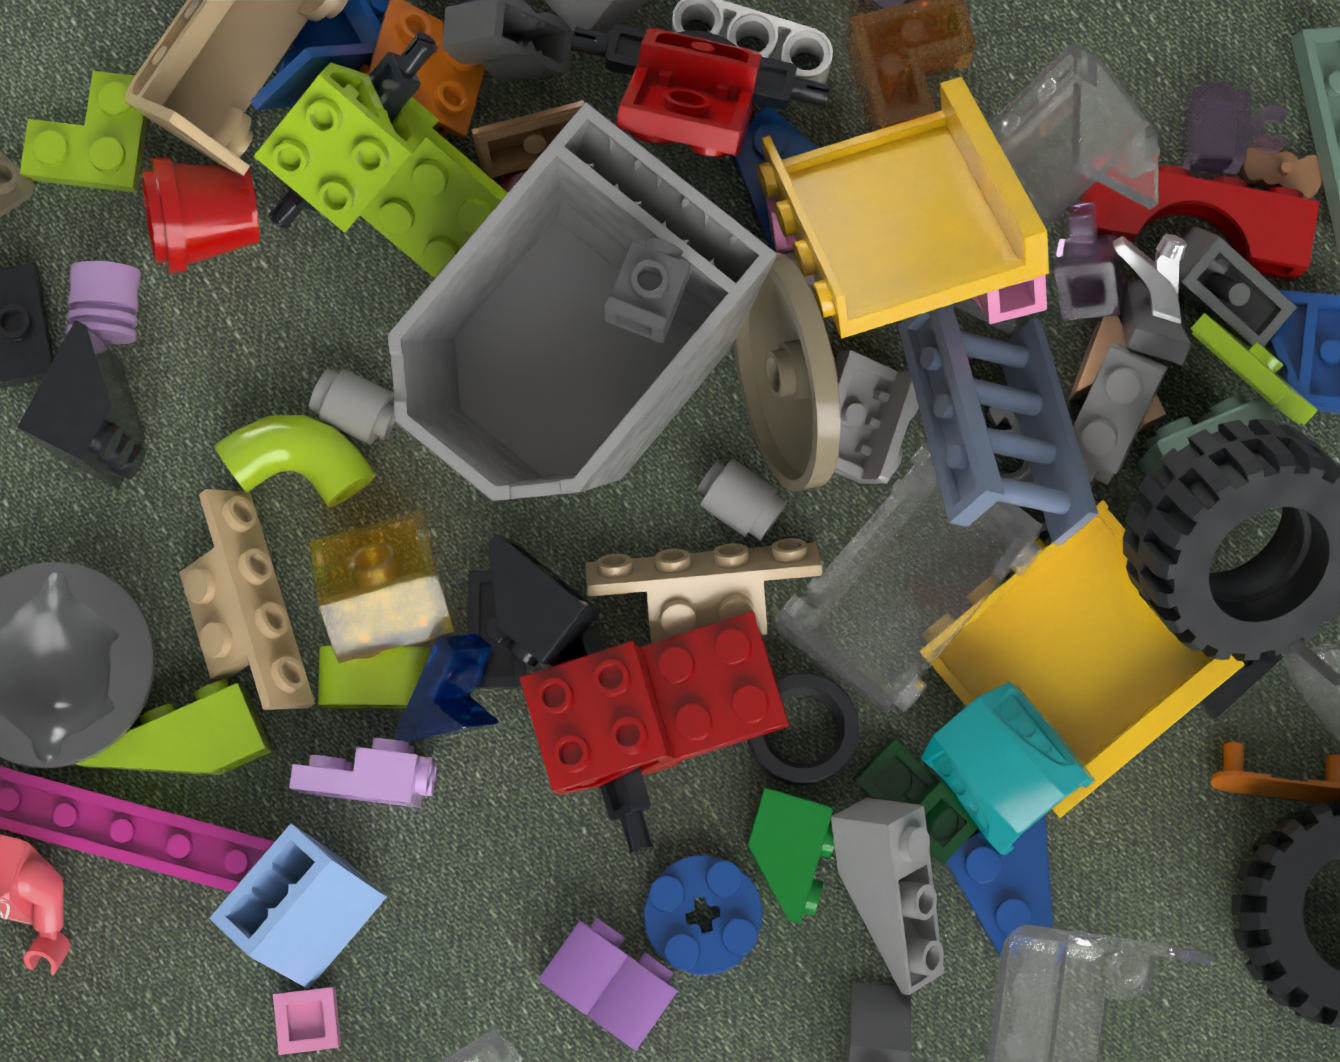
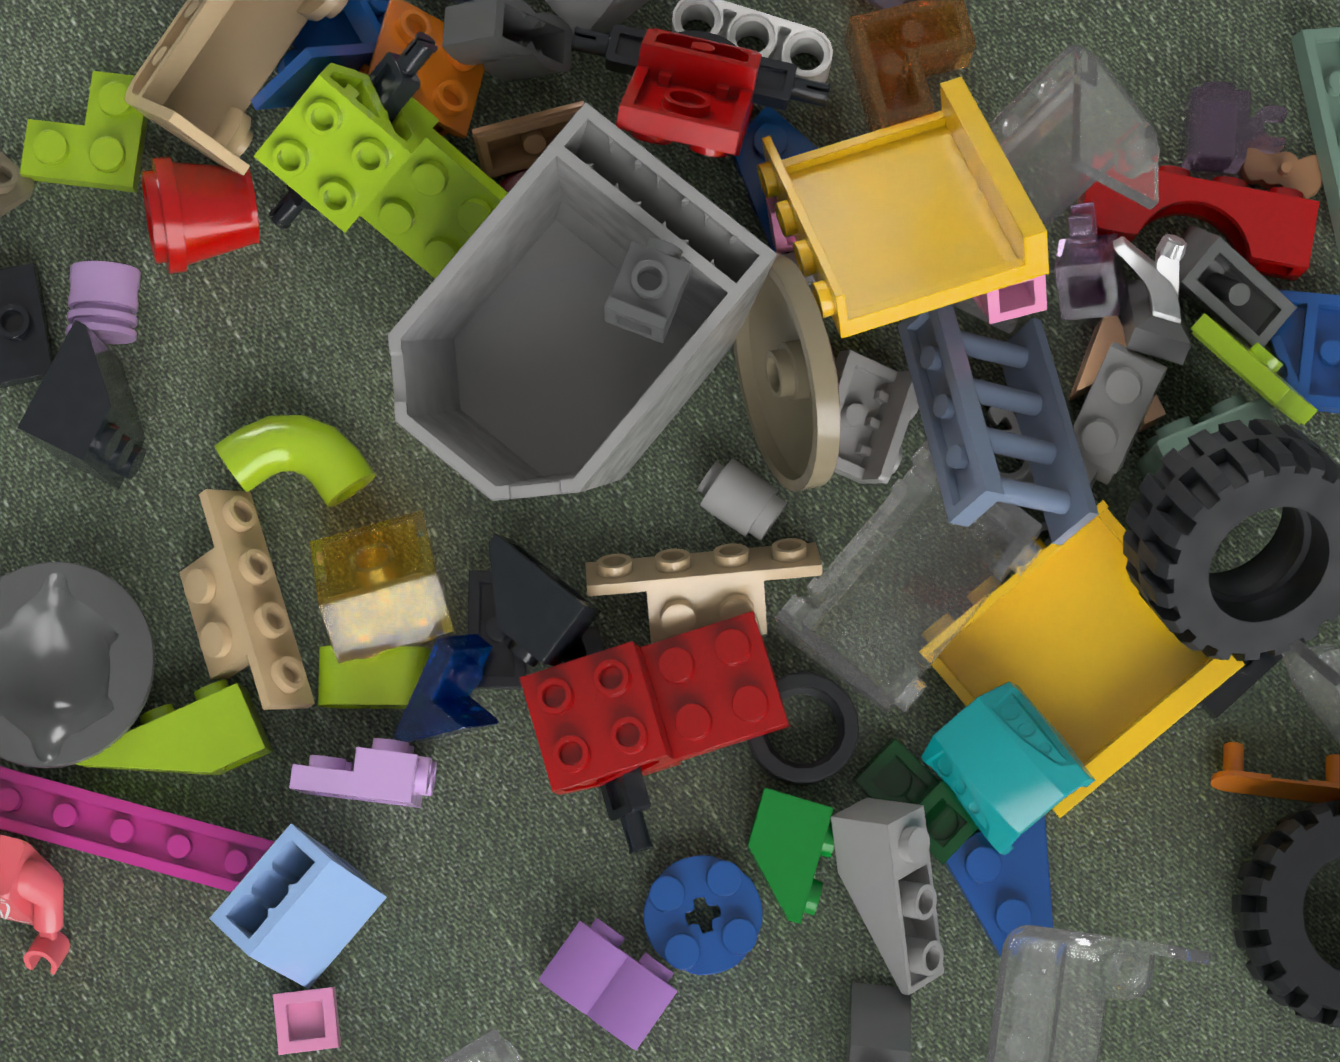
light grey brick [309,368,396,445] -> none

